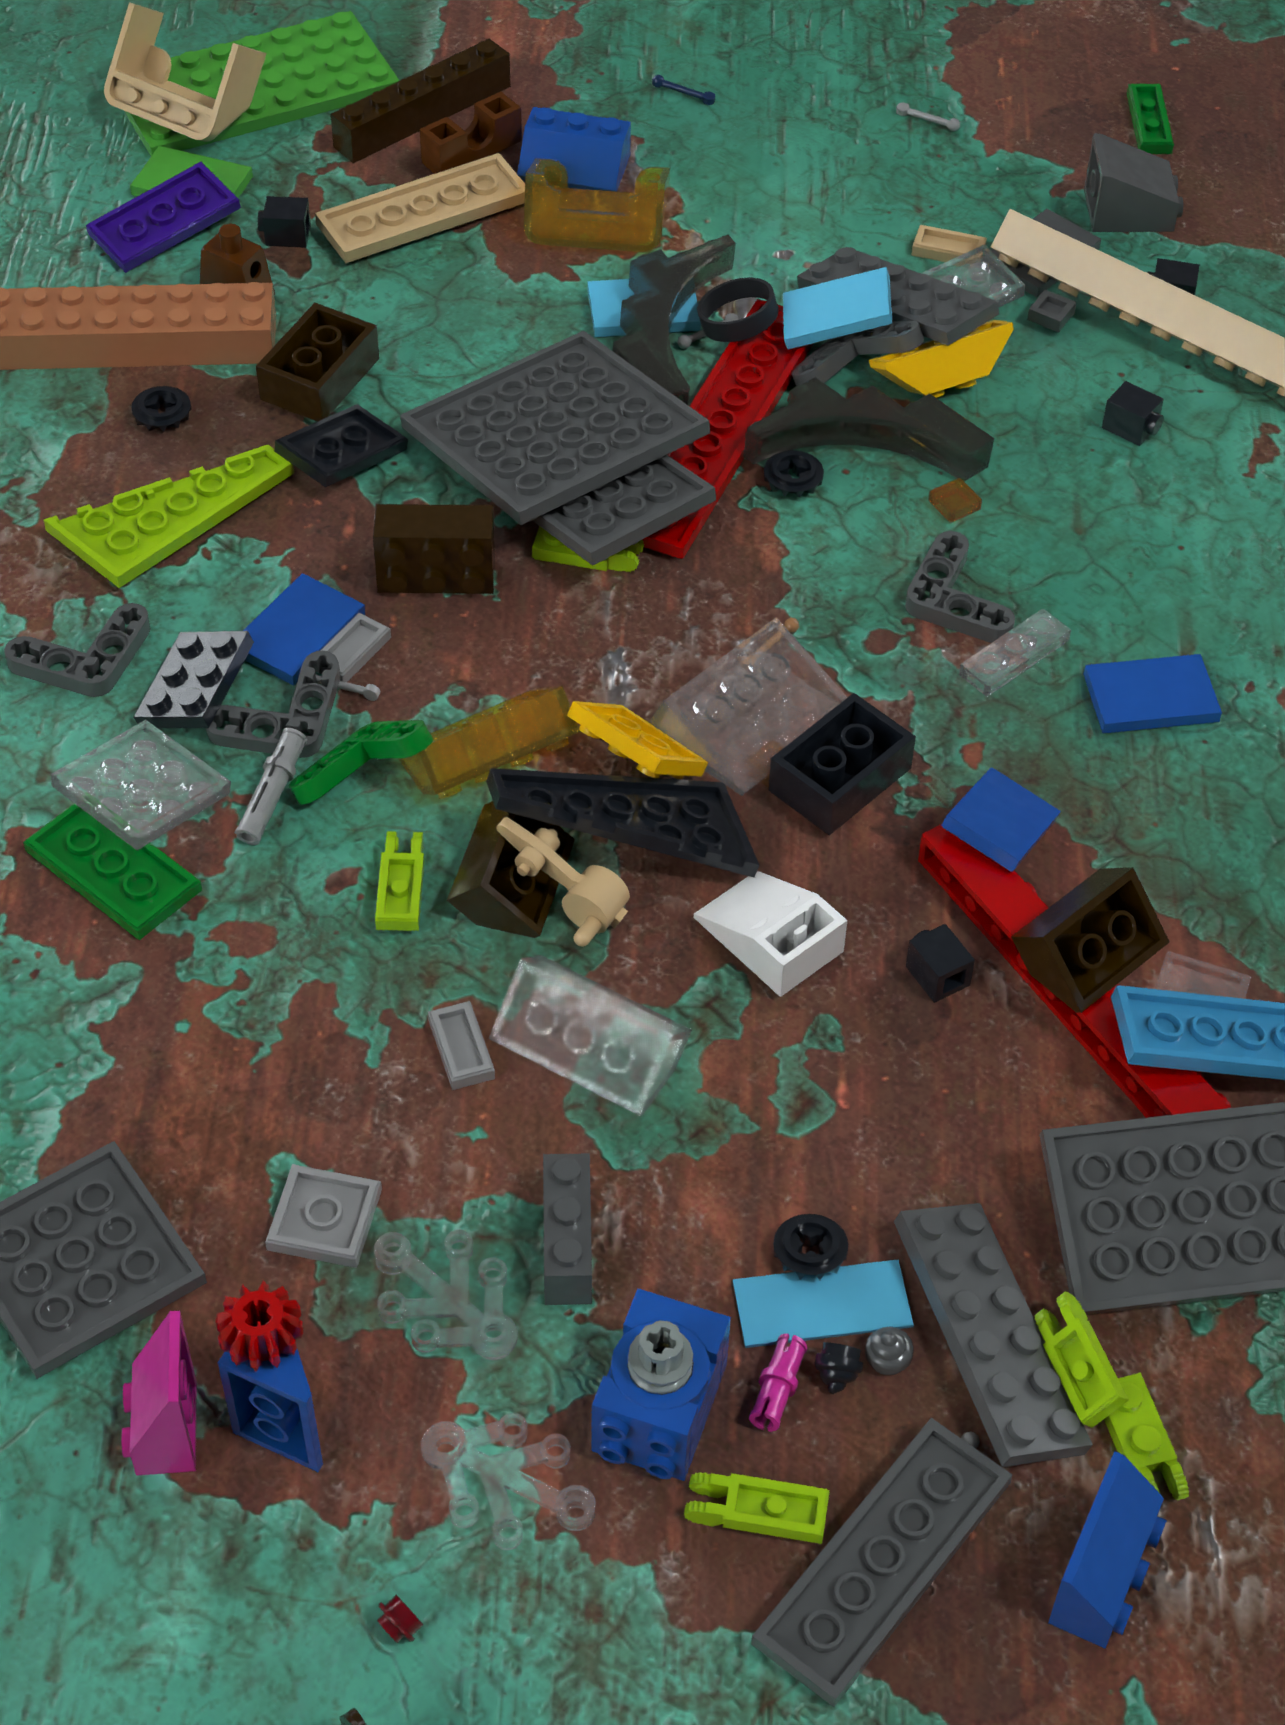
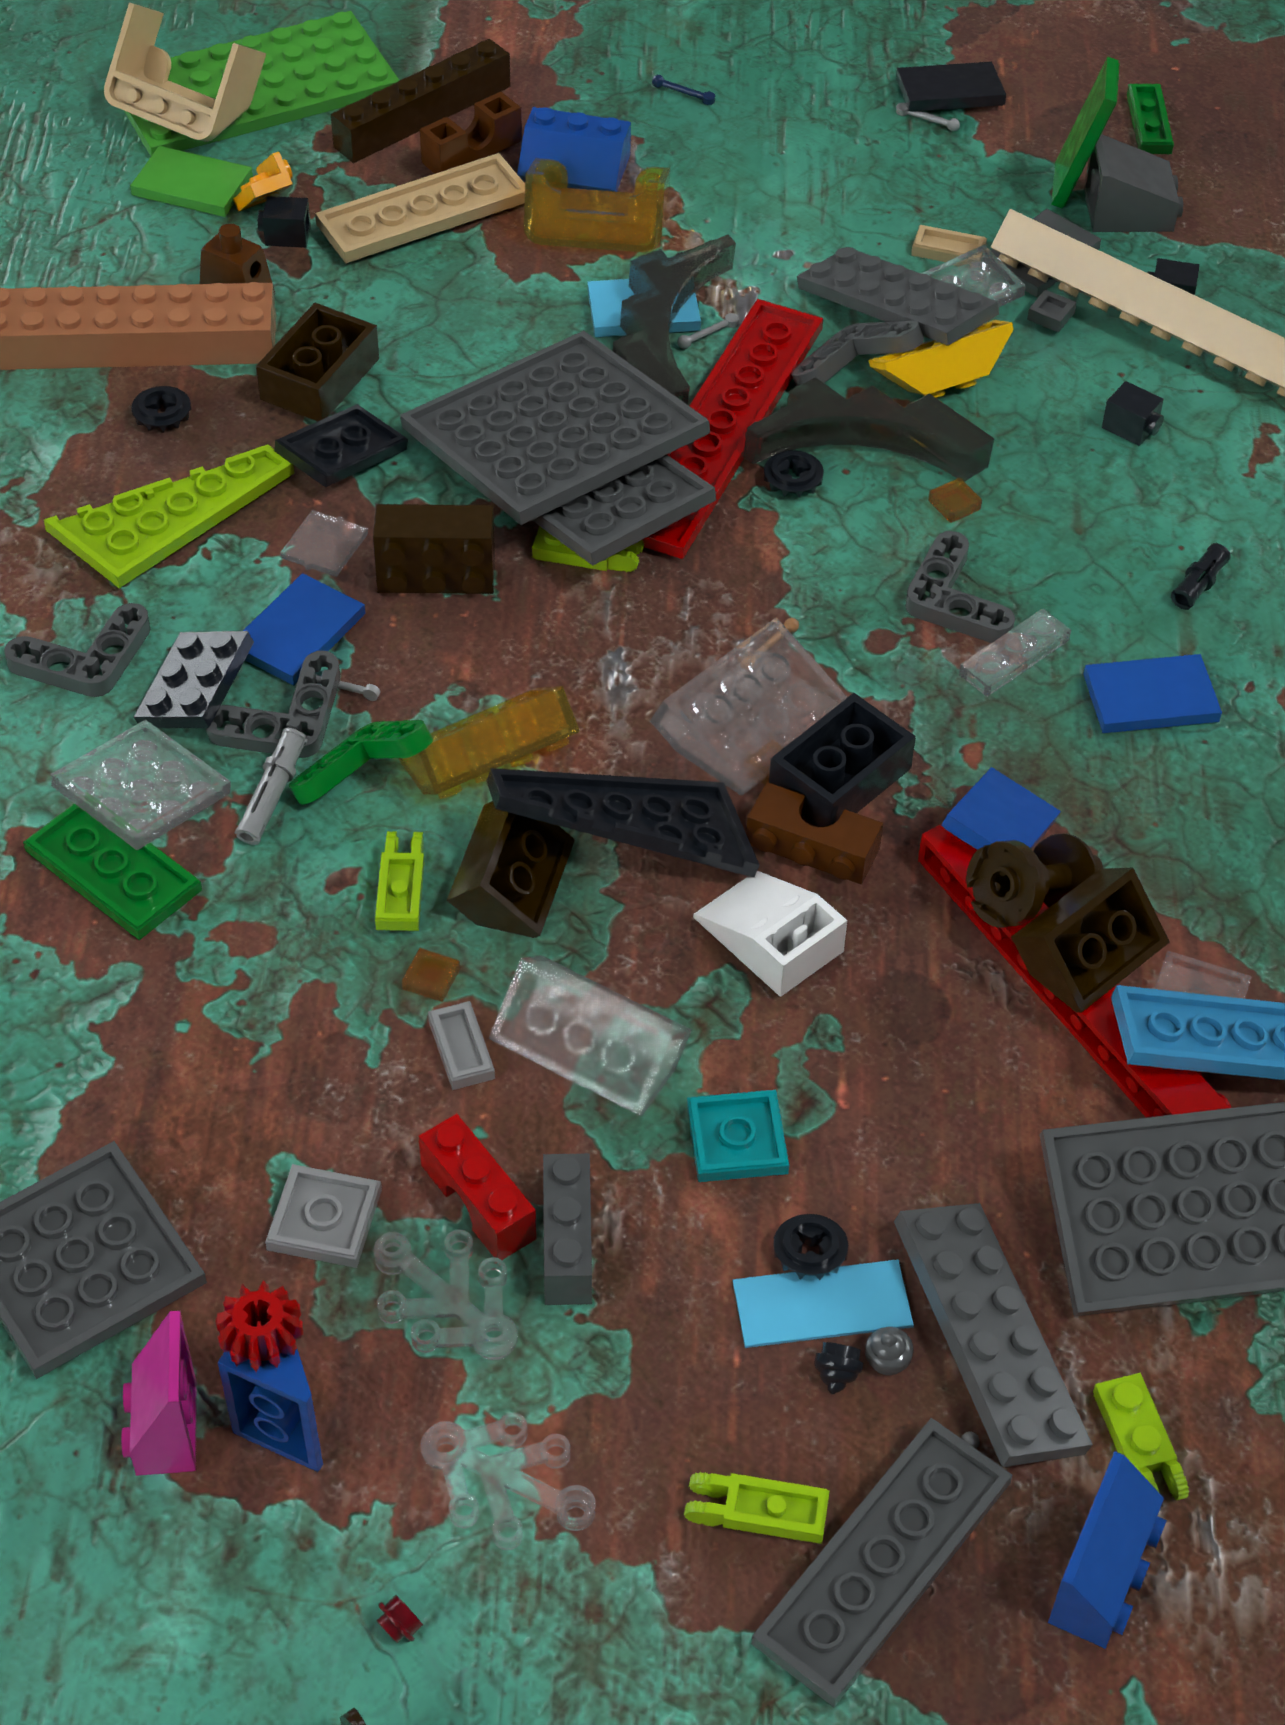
dark purple tile [86,162,241,273] -> none
light grey tile [318,613,391,682] -> none
tan piece [496,817,630,947] -> none
yellow plate [567,701,708,779] -> none
blue piece [592,1288,731,1481] -> none
black tyre [697,277,779,342] -> none
dark pink pin [749,1334,807,1432] -> none
medium azure tile [783,267,892,349] -> none
black brick [906,923,975,1003] -> none
lime hinge [1034,1291,1129,1428] -> none
none -> light orange bracket [233,151,293,212]
none -> clear piece [280,510,368,577]
none -> clear orange tile [402,948,460,1002]
none -> red arch [418,1113,537,1263]
none -> teal tile [687,1090,789,1182]
none -> reddish brown arch [746,782,883,885]
none -> black tile [896,61,1006,112]
none -> dark brown piece [966,833,1103,928]
none -> green tile [1051,56,1120,208]
none -> black pin [1171,543,1231,610]

